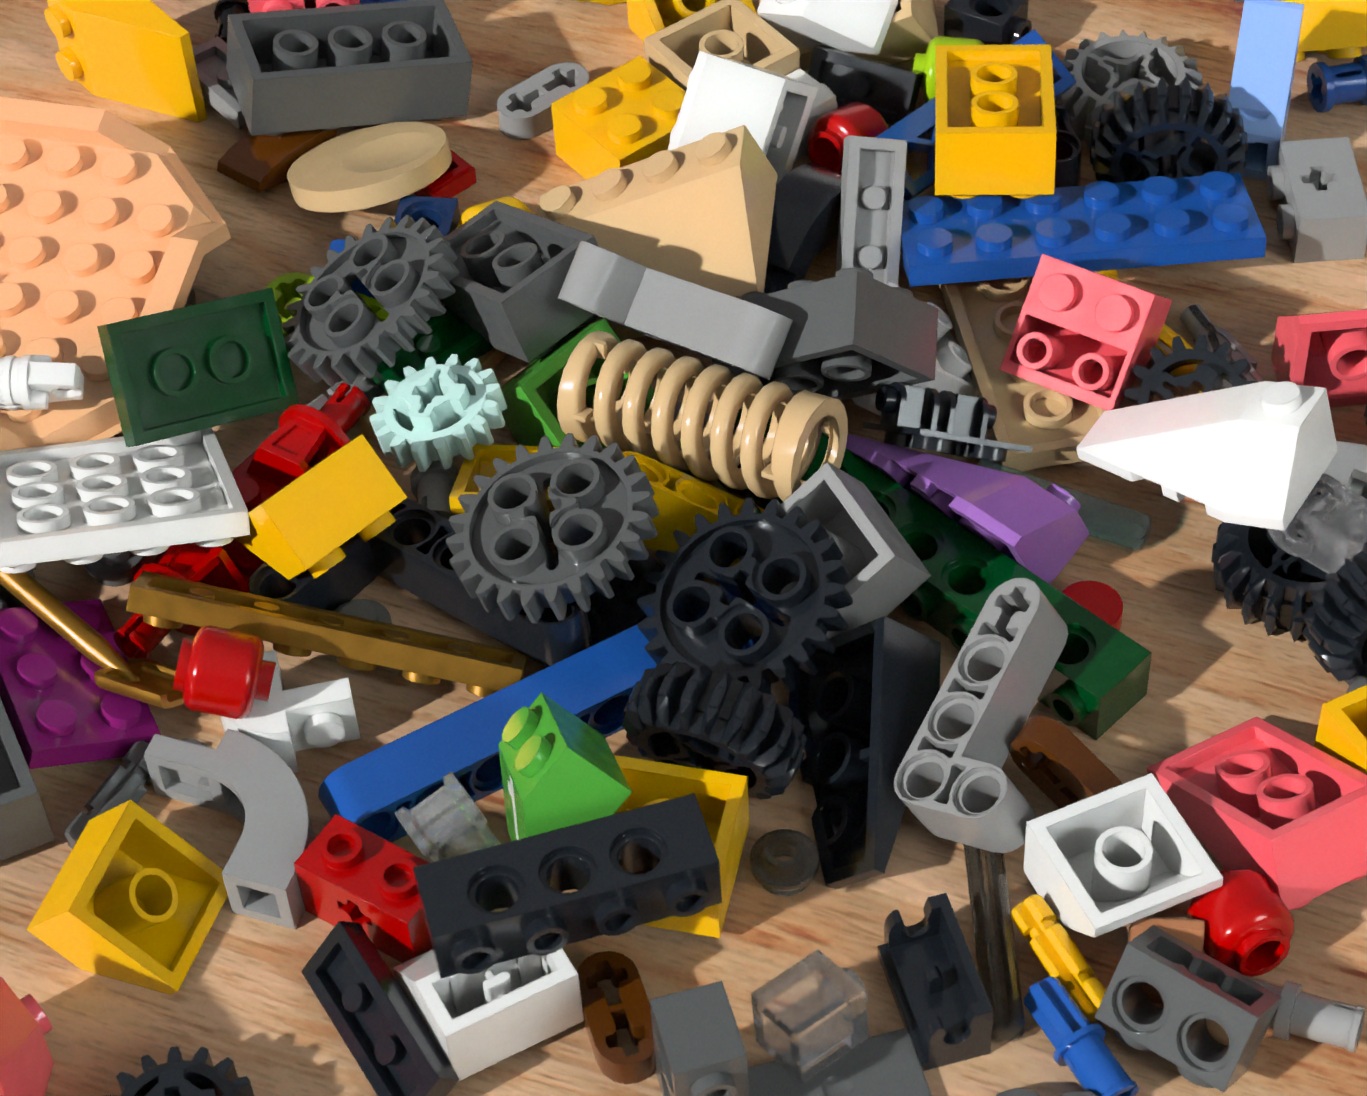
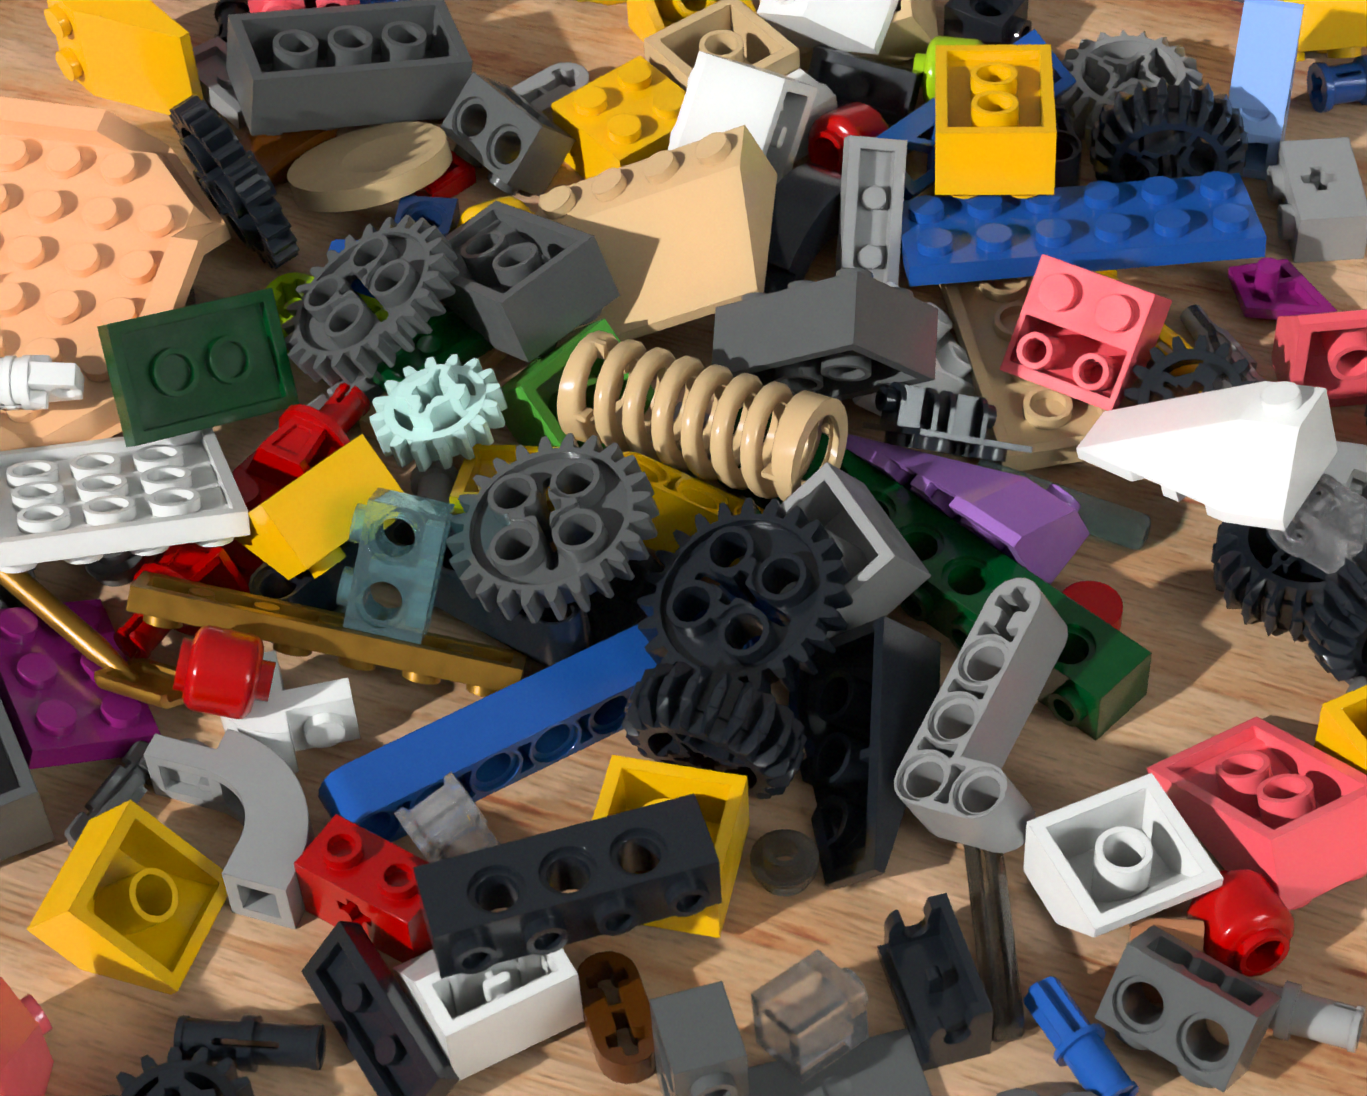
bright green slope [498,692,632,841] -> none
light grey beam [558,241,793,380] -> none
reddish brown beam [1009,715,1123,808] -> none
yellow axle [1011,894,1106,1024] -> none
none -> black gear [169,95,300,270]
none -> black pin [173,1013,326,1072]
none -> clear light blue brick [337,487,455,644]
none -> dark grey brick [440,72,576,197]
none -> magenta piece [1228,257,1337,320]

